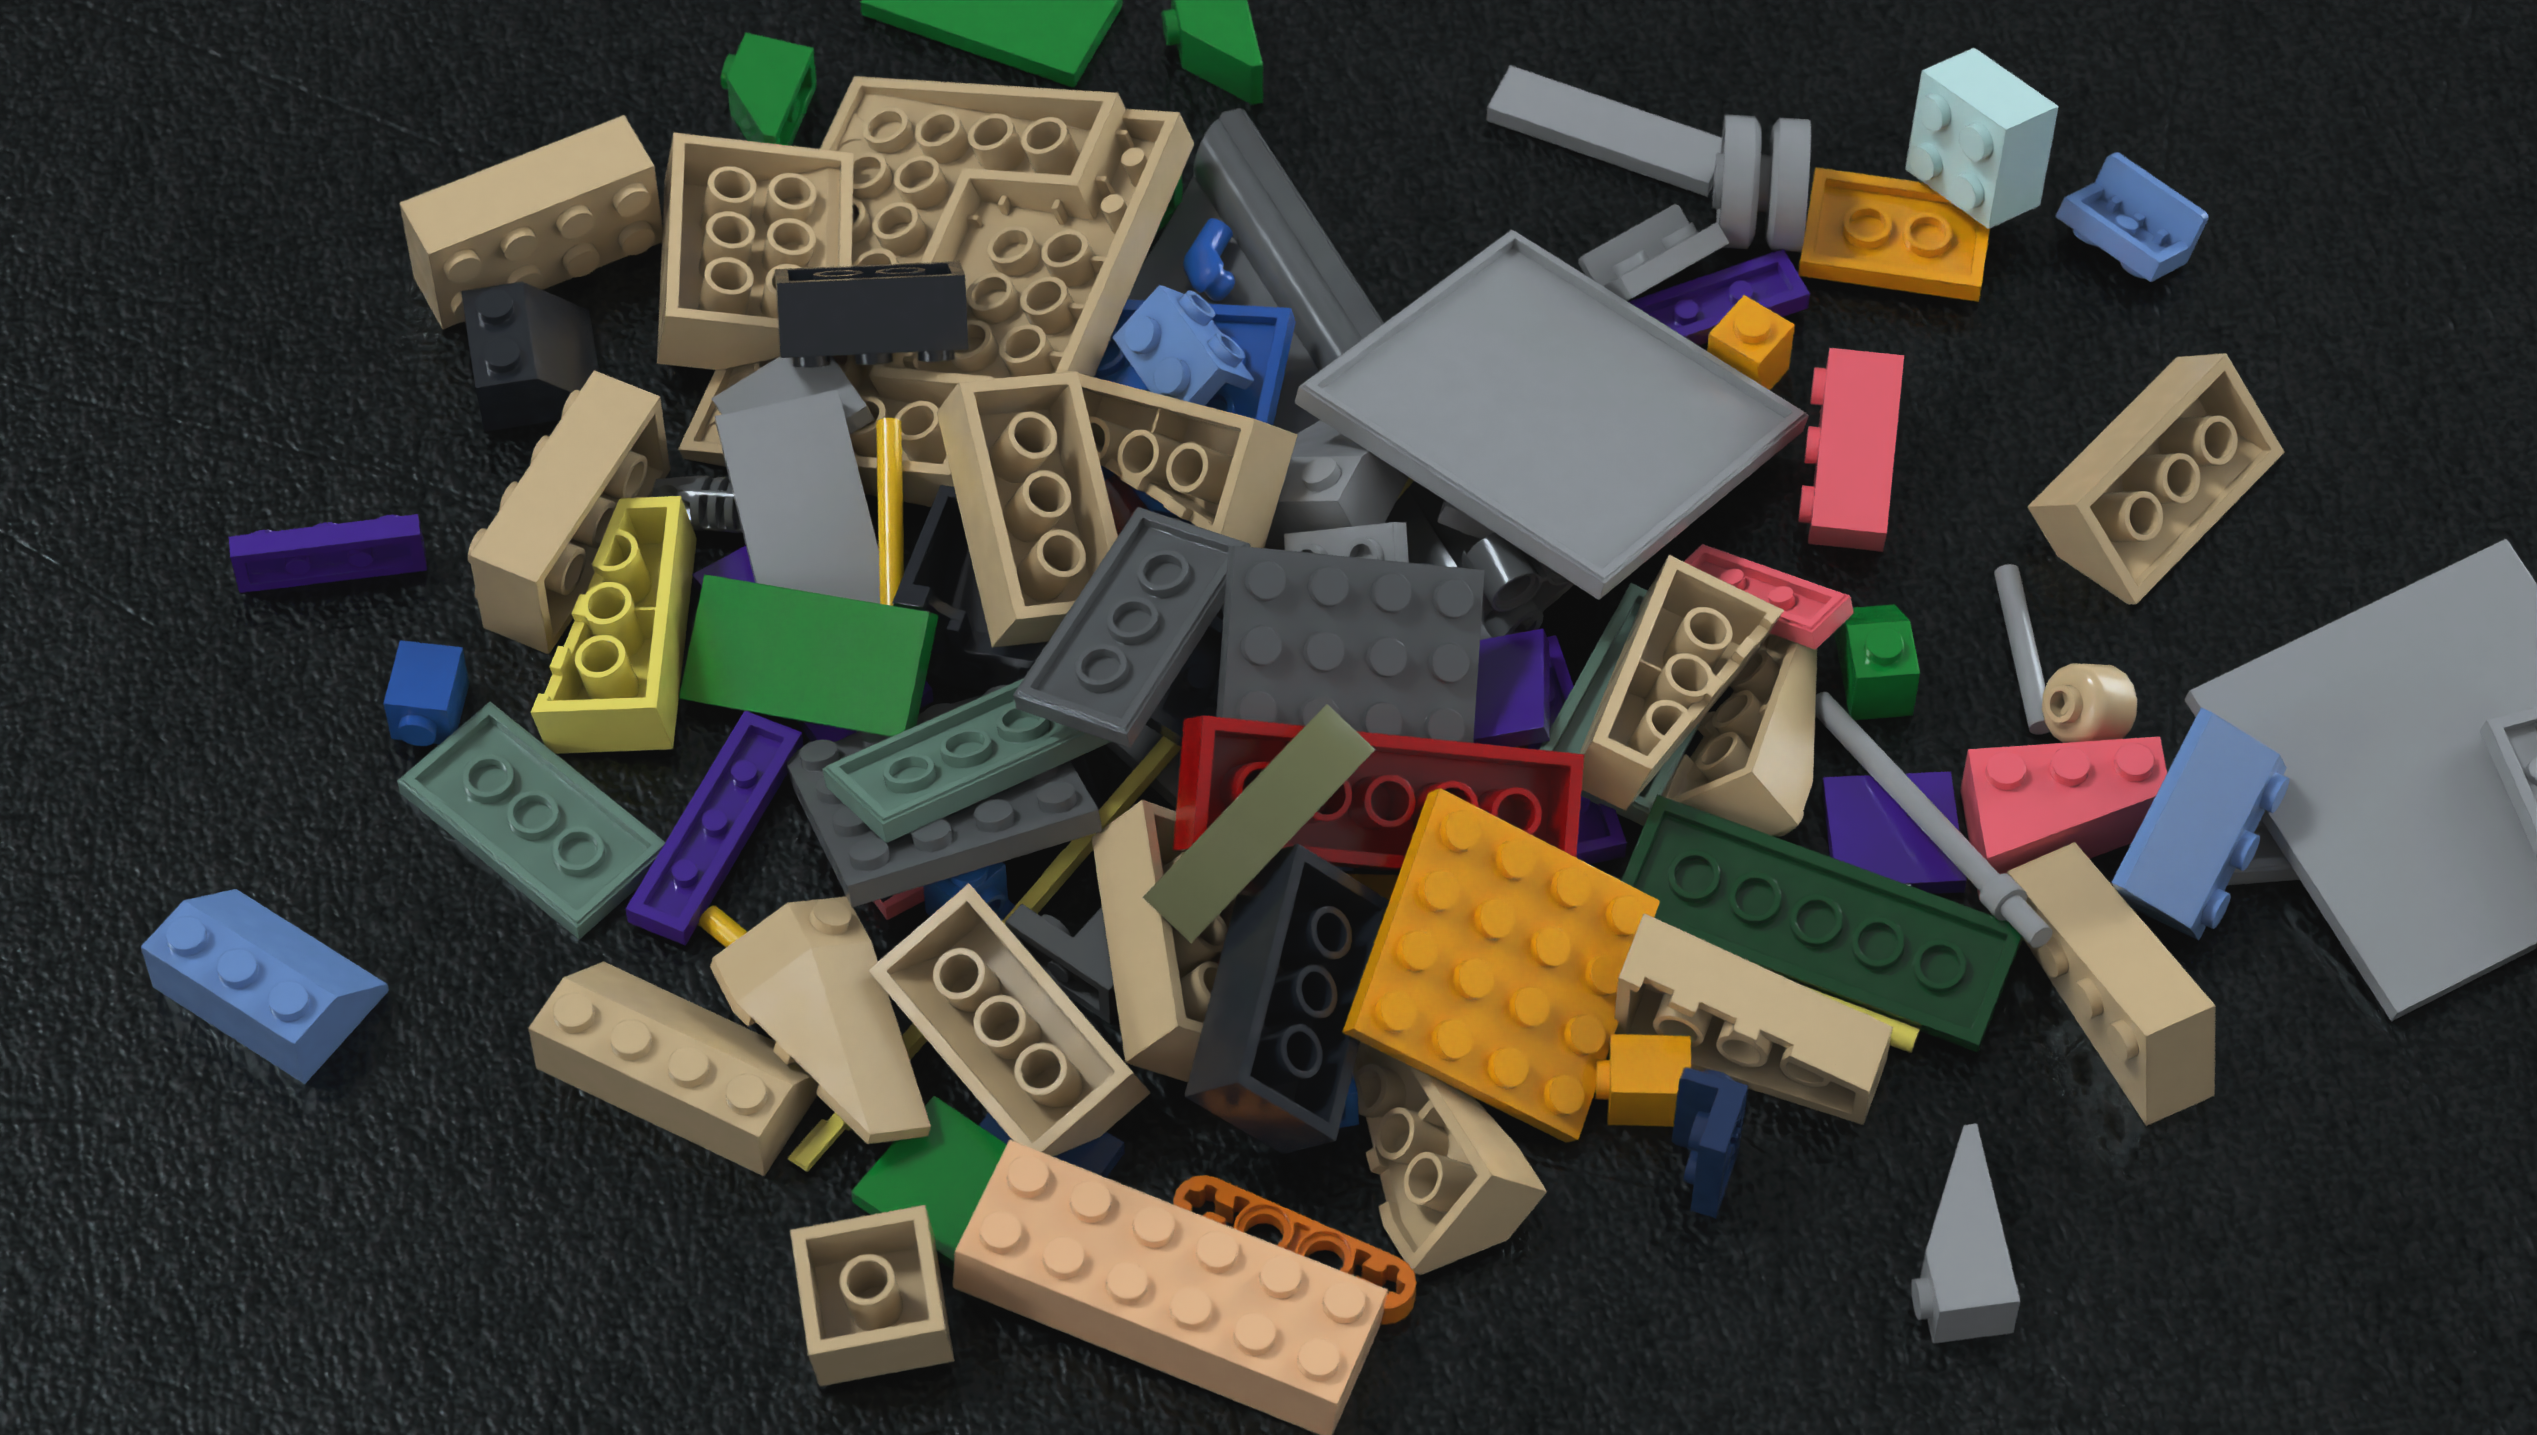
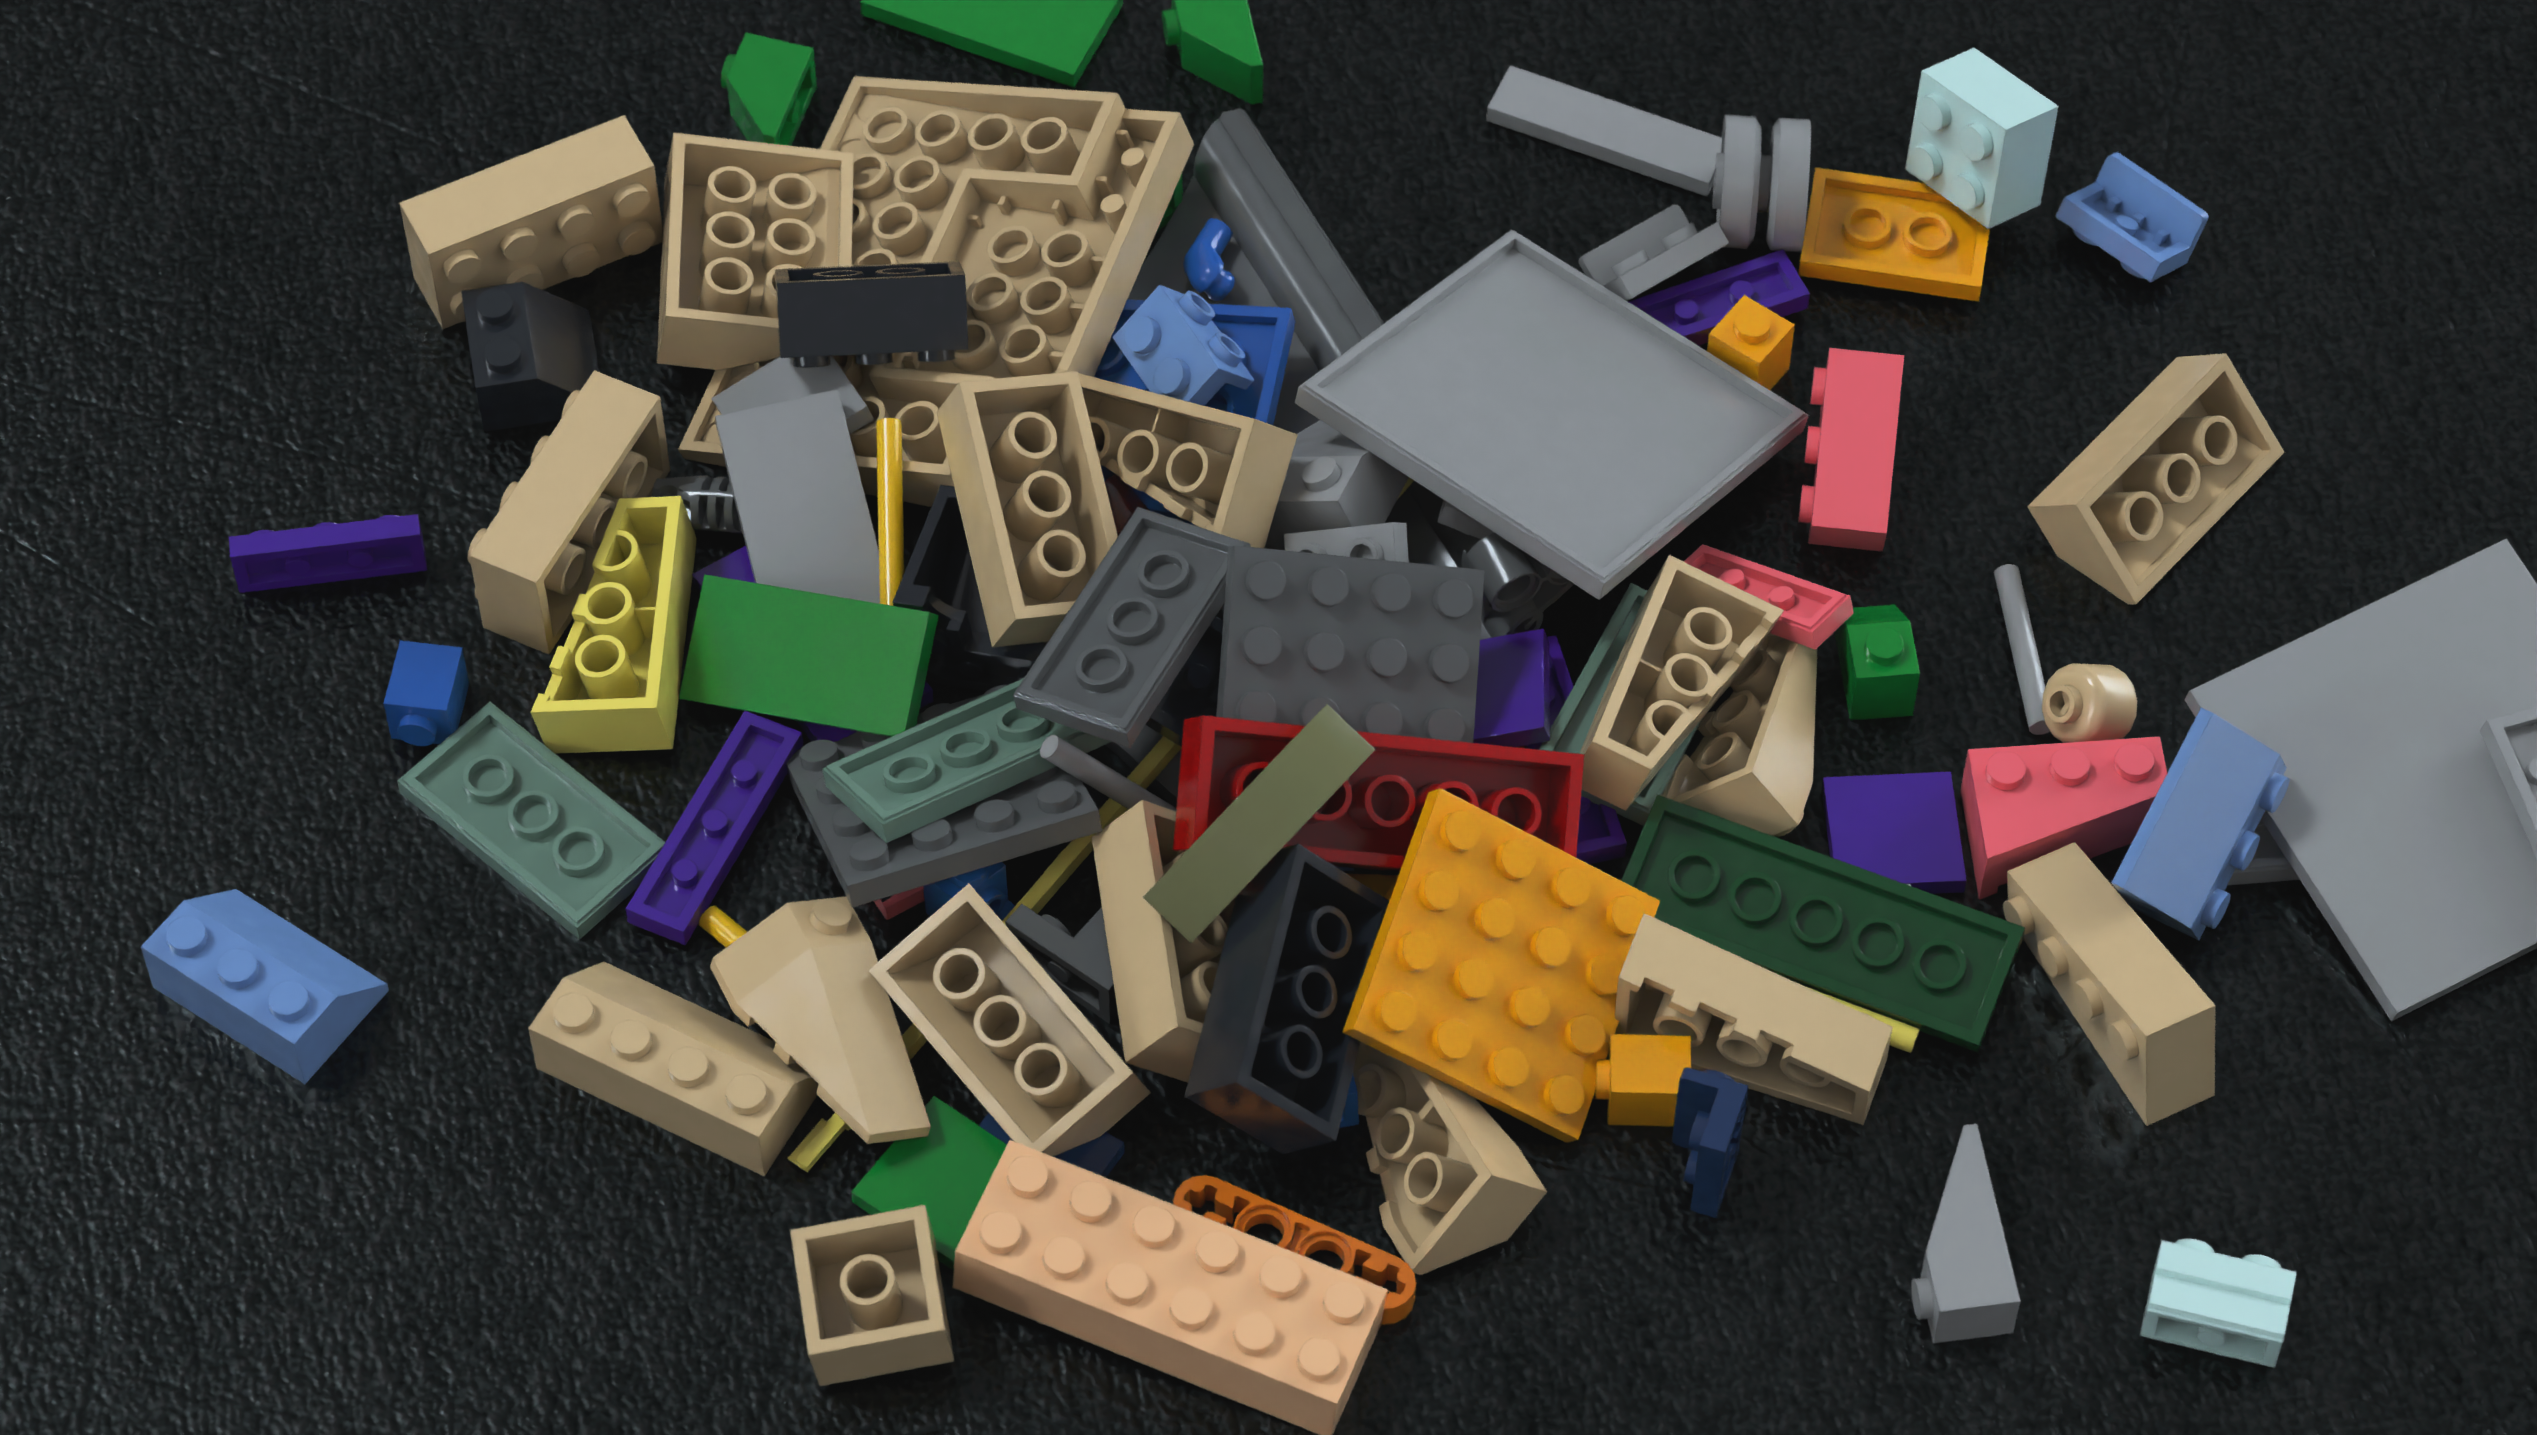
light grey bar [1815,692,2053,948] -> none
none -> light grey bar [1040,735,1177,811]
none -> light aqua brick [2140,1239,2296,1368]

